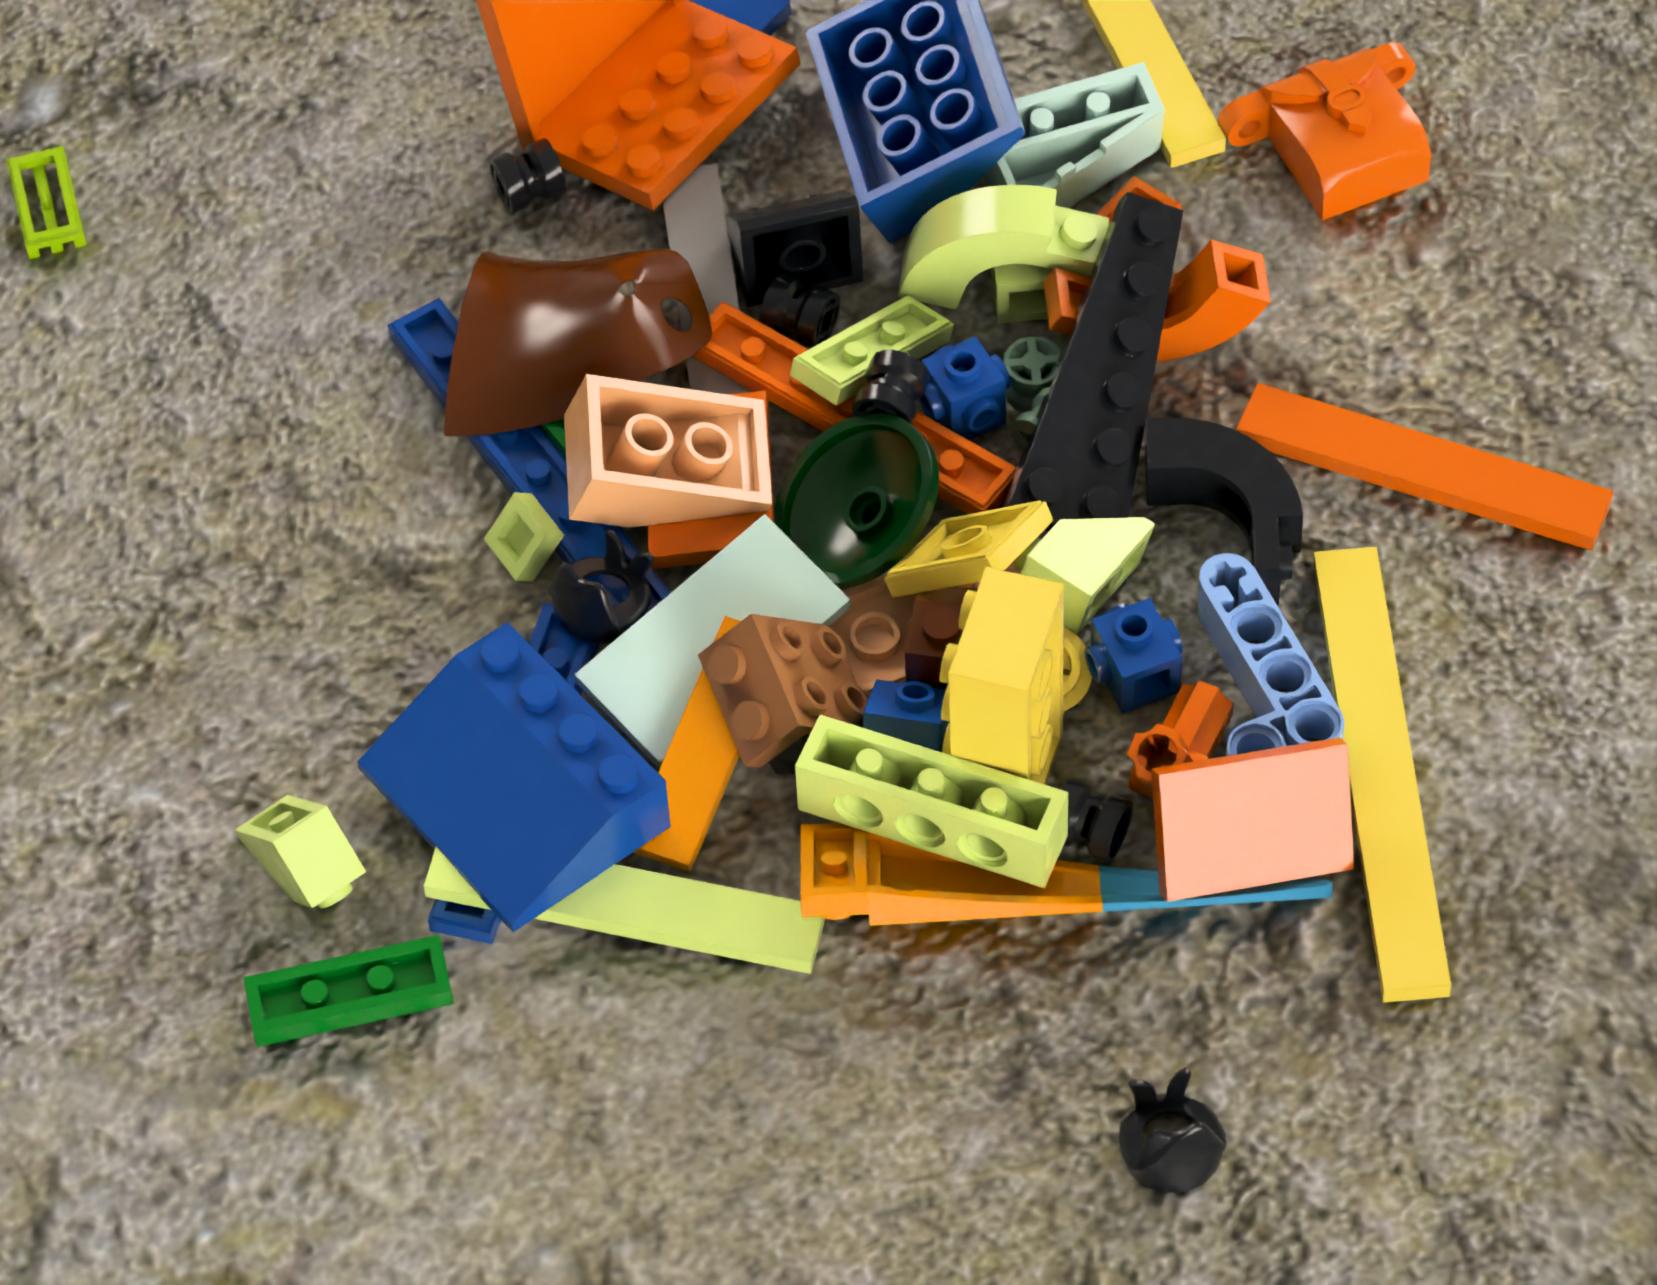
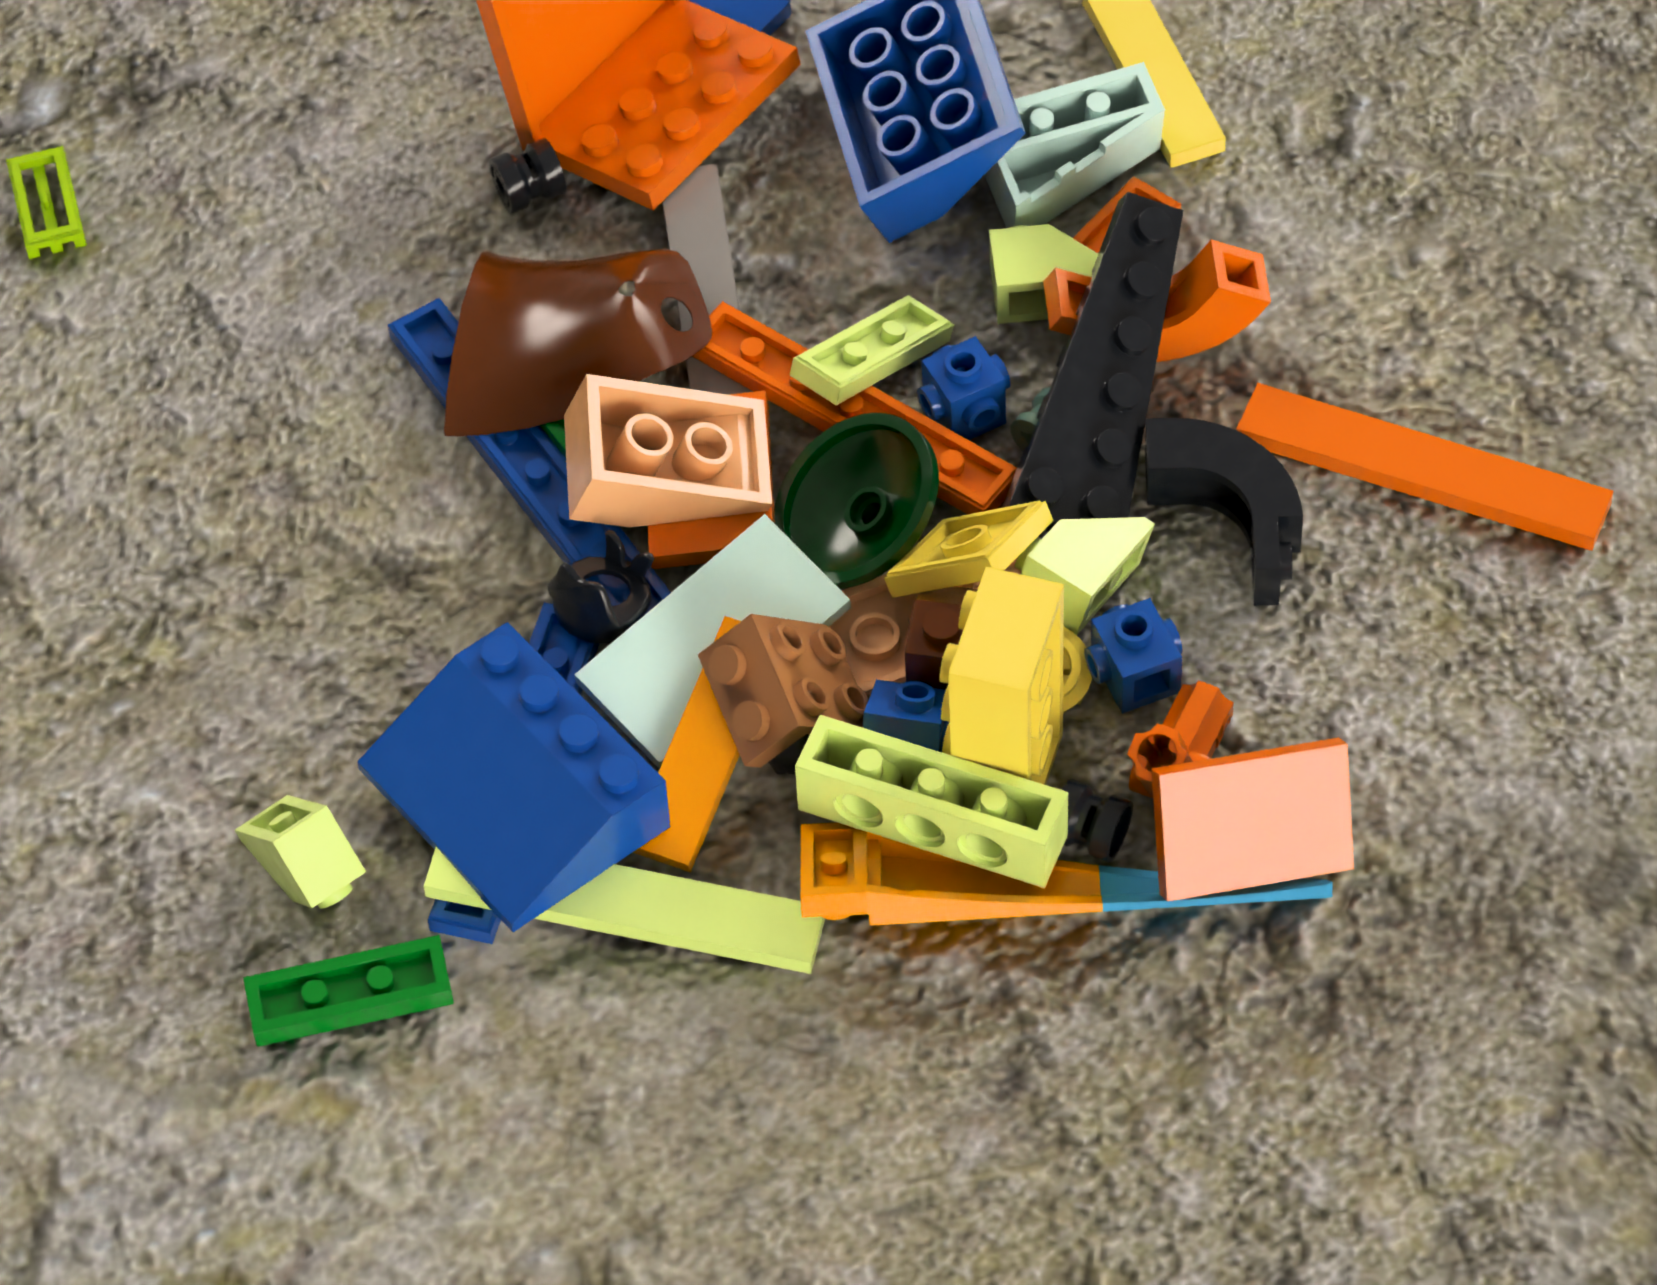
yellowish green plate [484,492,564,582] -> none
black slope [727,190,864,307] -> none
black wheel [759,273,841,348] -> none
black wheel [852,350,930,424] -> none
yellowish green arch [898,185,1109,310] -> none
sand green wheel [1004,336,1062,412] -> none
black piece [1119,1068,1227,1193] -> none
light blue beam [1197,553,1345,756] -> none
orange piece [1218,42,1431,221] -> none
light yellow tile [1313,547,1451,1002] -> none

